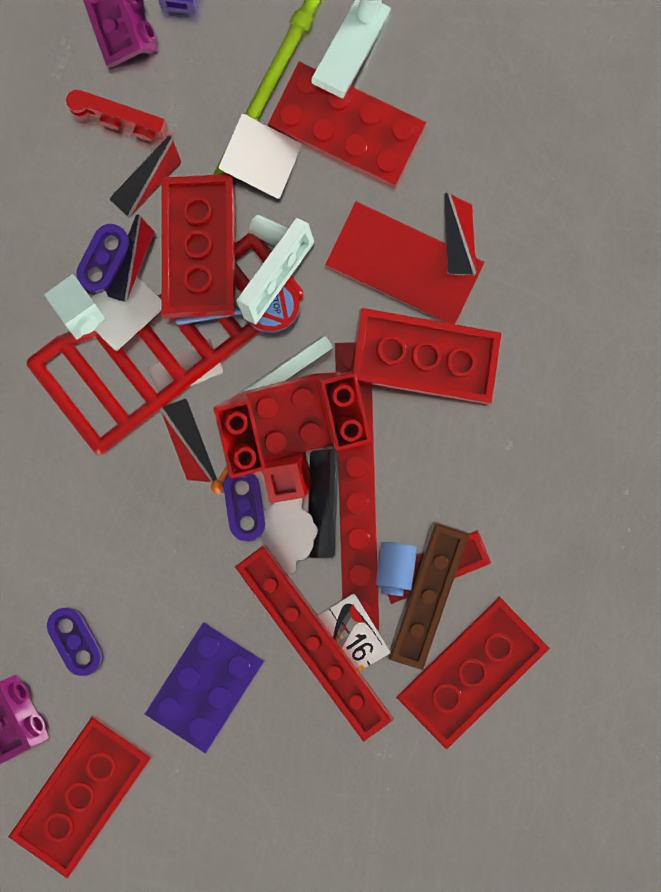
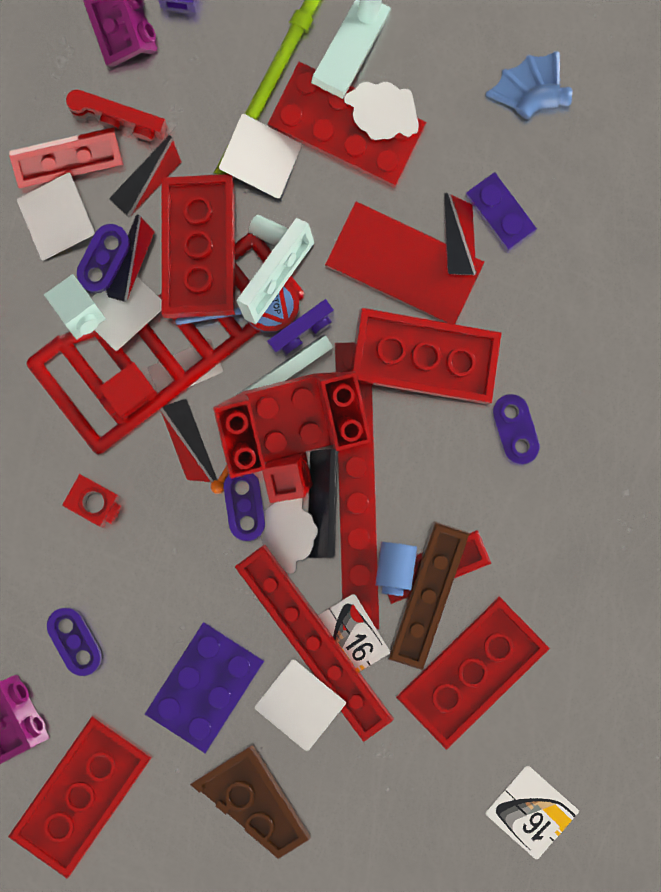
none -> plate [9,127,123,189]
none -> white sticker [17,173,95,261]
none -> red brick [62,474,122,528]
none -> red brick [98,362,158,420]
none -> reddish brown wing [190,744,311,859]
none -> white sticker [255,659,346,751]
none -> dark purple plate [267,299,334,357]
none -> white sticker [344,82,418,140]
none -> dark purple plate [465,172,537,252]
none -> sticker [485,766,579,859]
none -> medium blue arm [486,51,572,119]
none -> dark purple plate [492,394,540,465]

